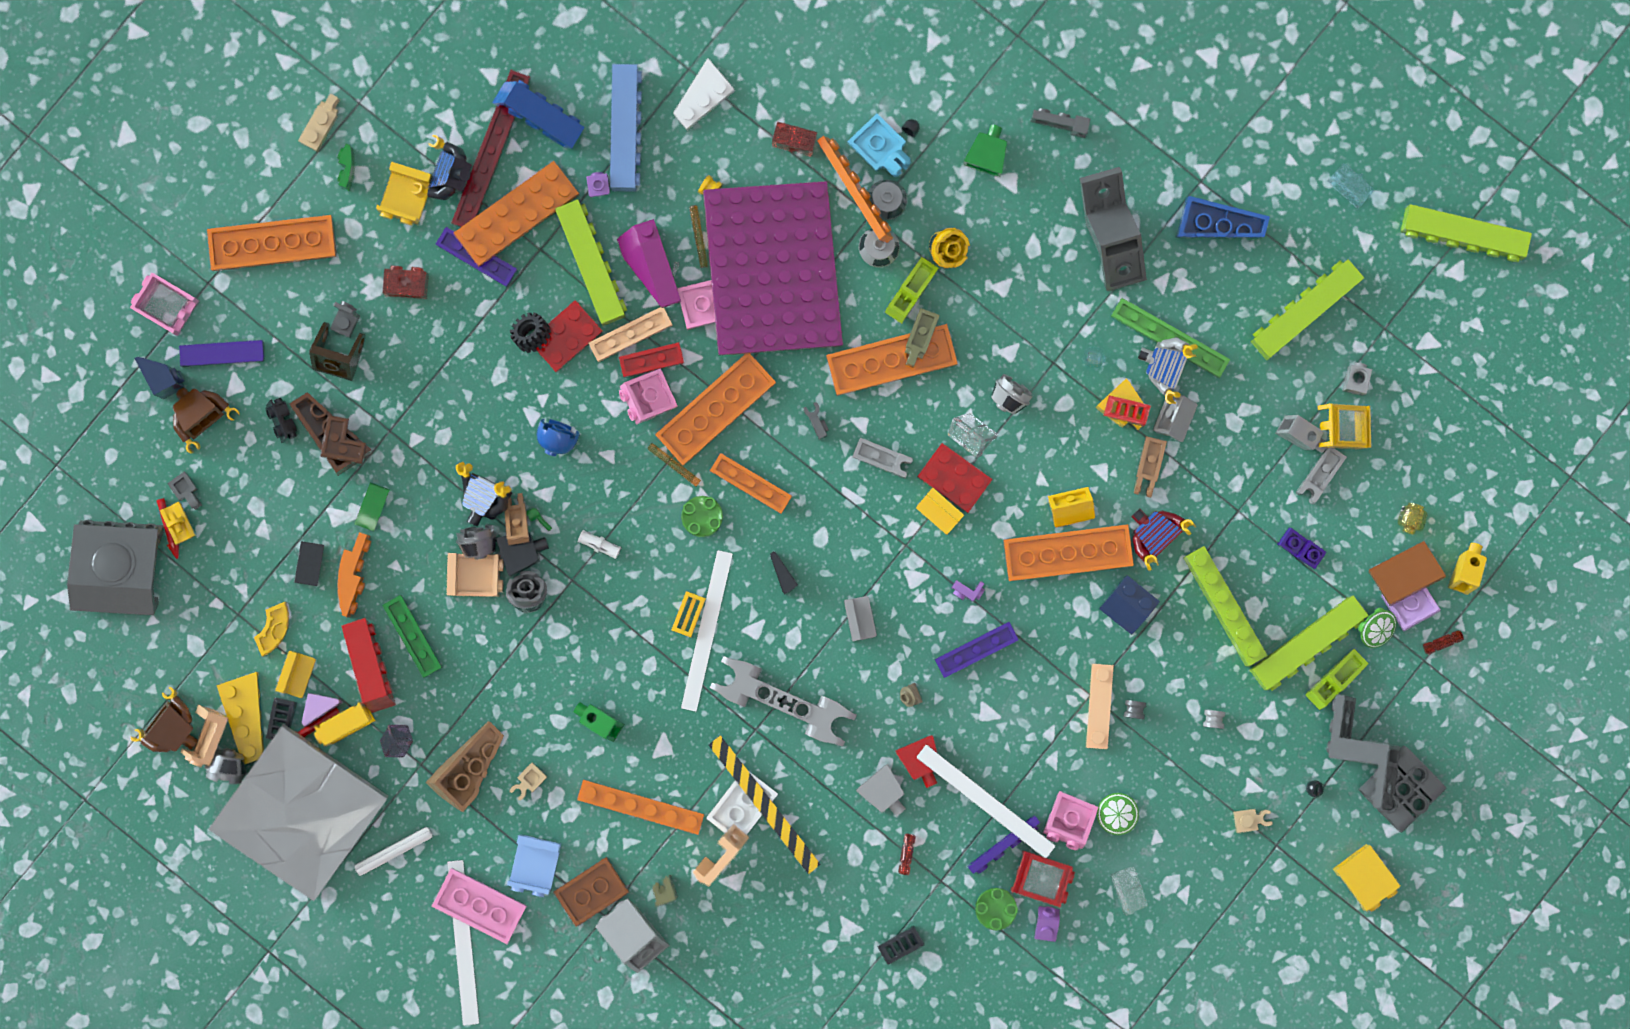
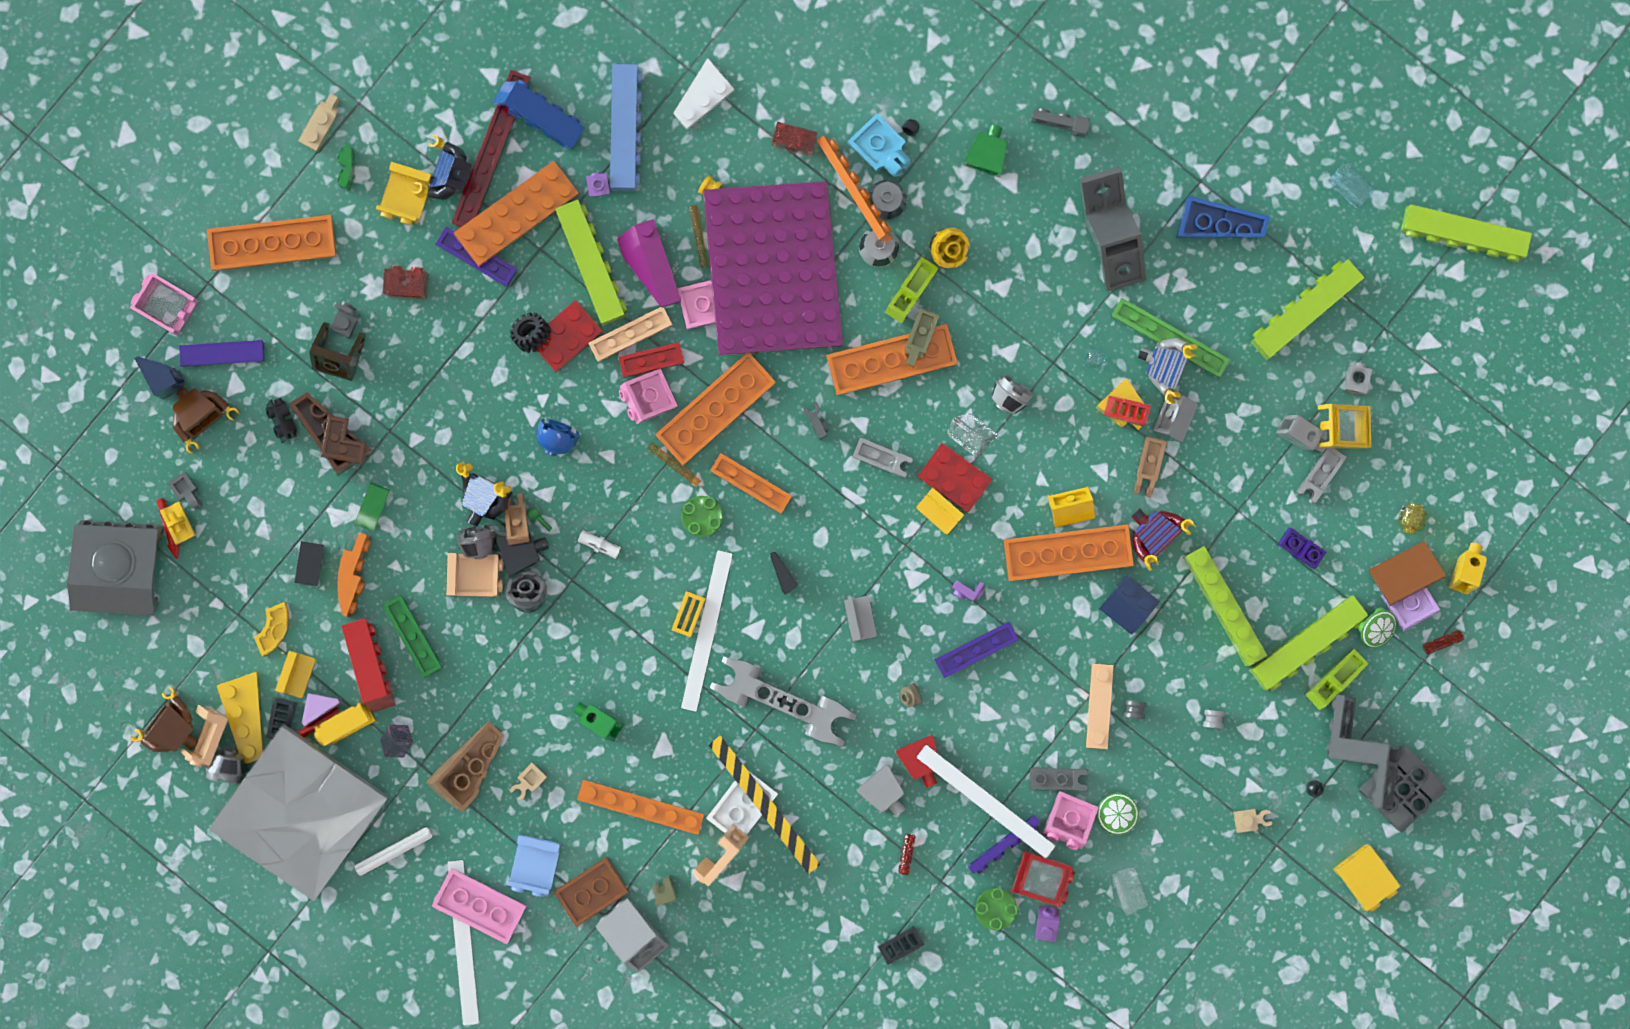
none -> dark grey plate [1030,768,1088,791]

